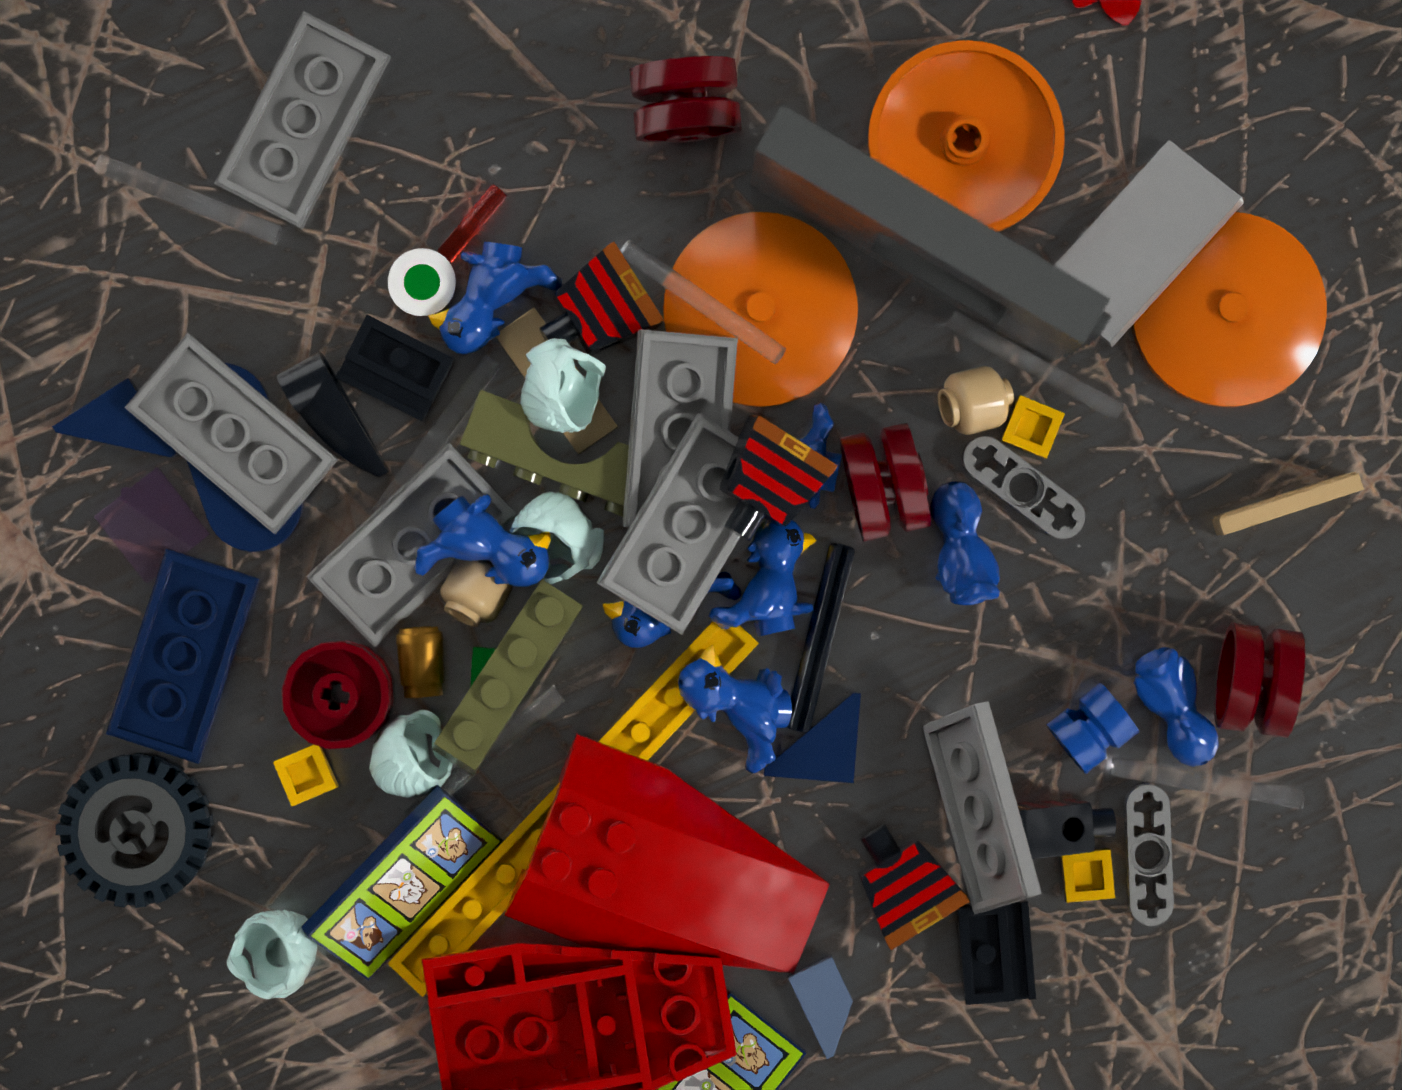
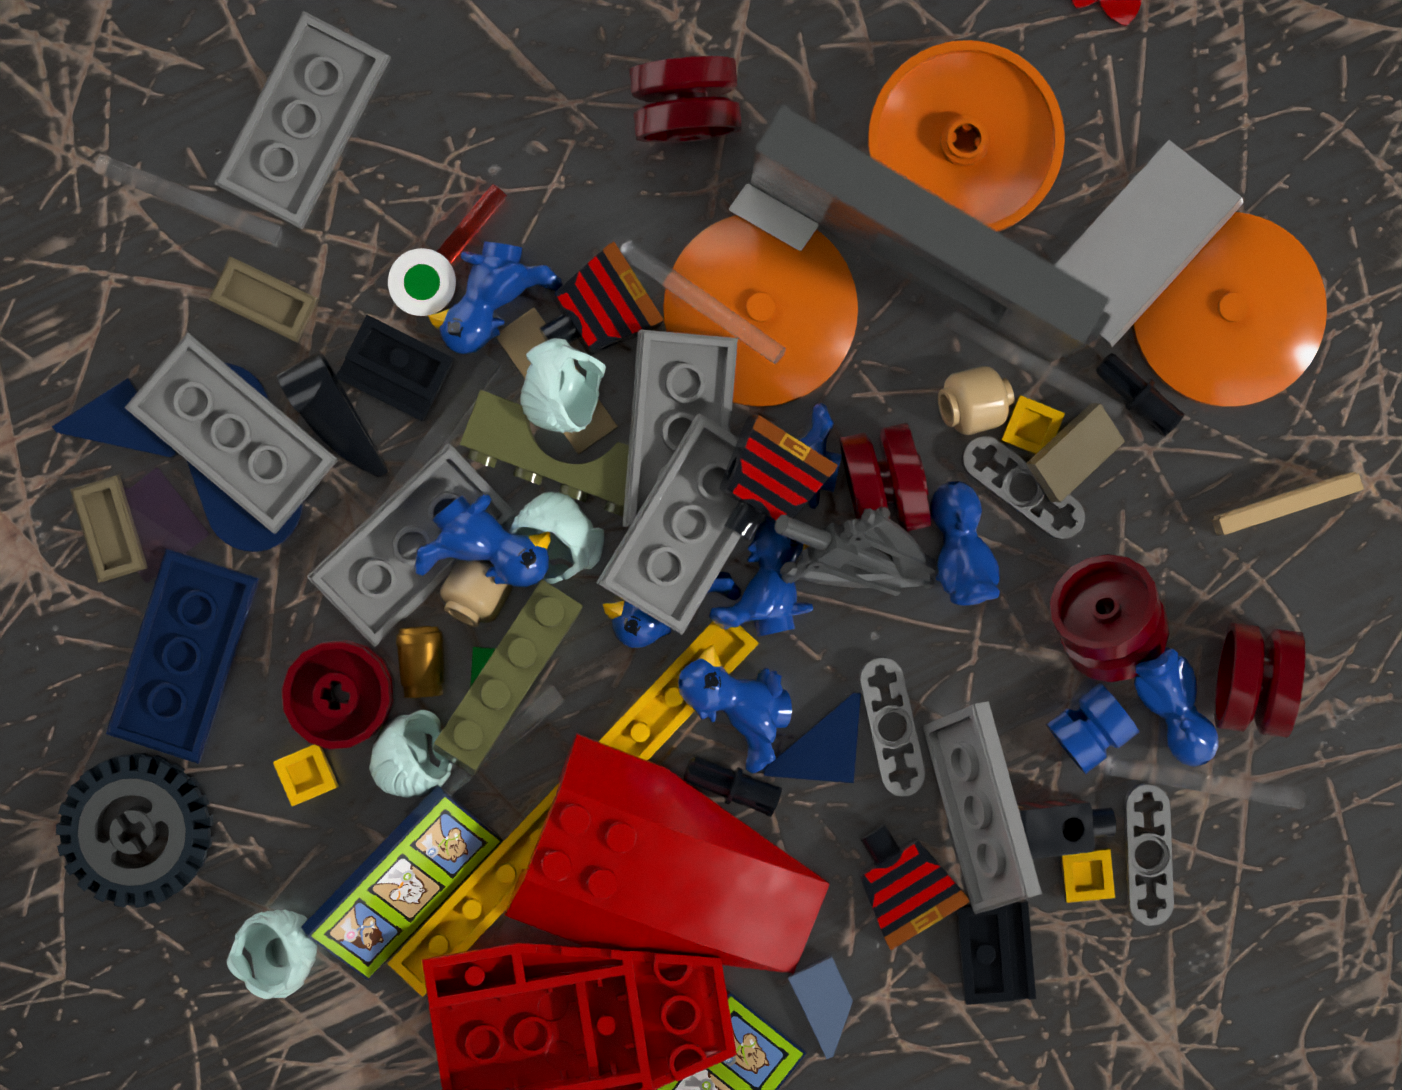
black axle [787,543,855,732] -> none
none -> dark tan tile [70,475,148,583]
none -> dark tan tile [209,256,319,343]
none -> black axle [684,757,782,817]
none -> white sticker [729,184,819,251]
none -> dark grey bar [775,507,936,596]
none -> light grey beam [859,657,925,797]
none -> dark tan tile [1026,403,1125,503]
none -> dark red wheel [1050,554,1170,682]
none -> black axle [1096,353,1185,437]

